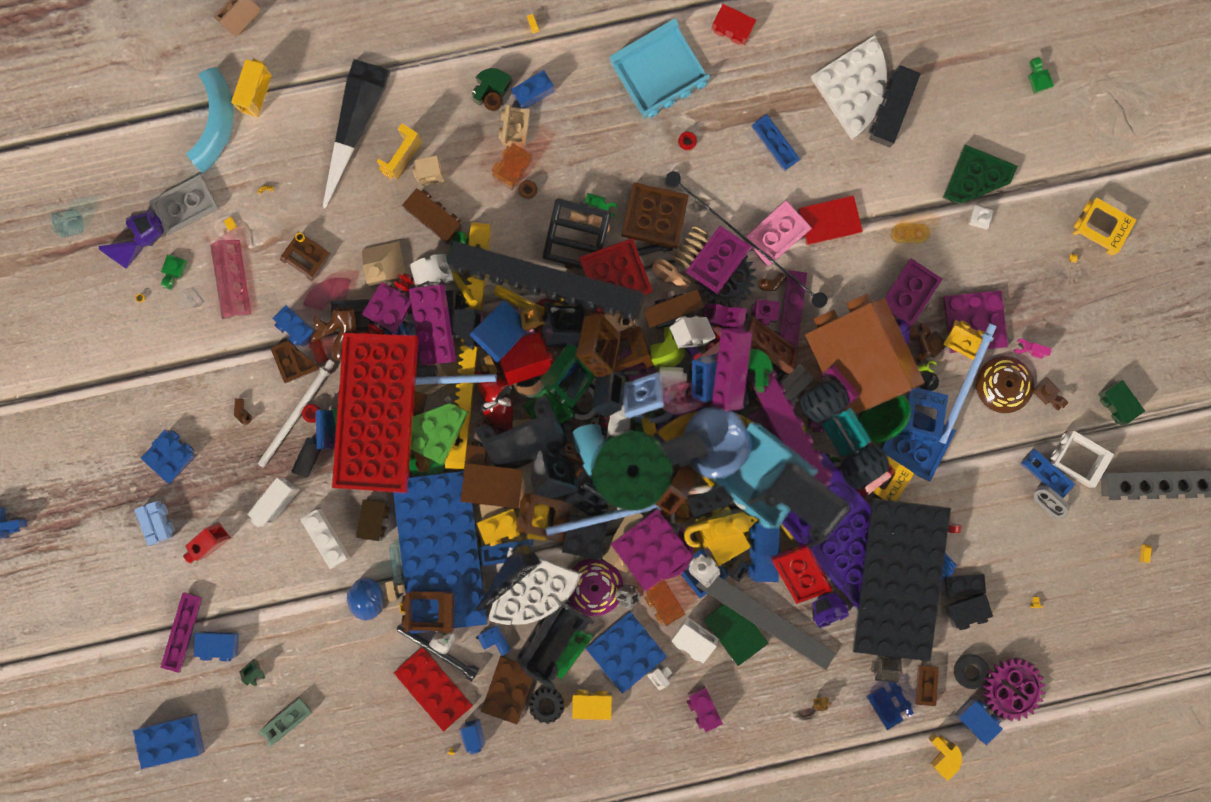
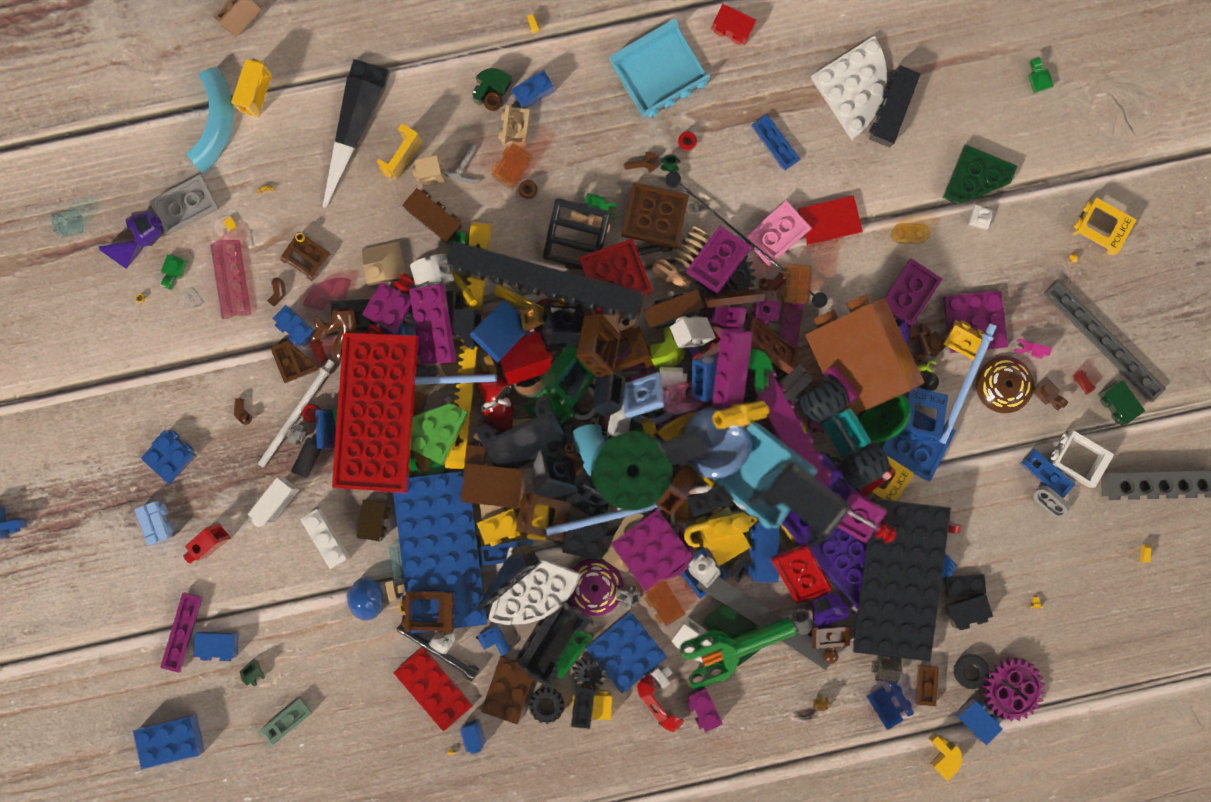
none -> reddish brown arm [267,277,286,307]
none -> light grey plate [286,423,306,445]
none -> light grey piece [444,143,480,184]
none -> black plate [571,687,595,729]
none -> black gear [572,656,606,689]
none -> reddish brown bar [624,152,660,174]
none -> red piece [637,675,684,732]
none -> dark green plate [660,154,680,172]
none -> green piece [680,609,812,690]
none -> reddish brown tile [704,289,765,308]
none -> yellow piece [712,401,769,429]
none -> clear orange brick [781,263,812,305]
none -> reddish brown plate [812,625,850,664]
none -> magenta plate [838,490,897,544]
none -> dark grey tile [1043,280,1166,402]
none -> clear red pin [1072,369,1096,395]

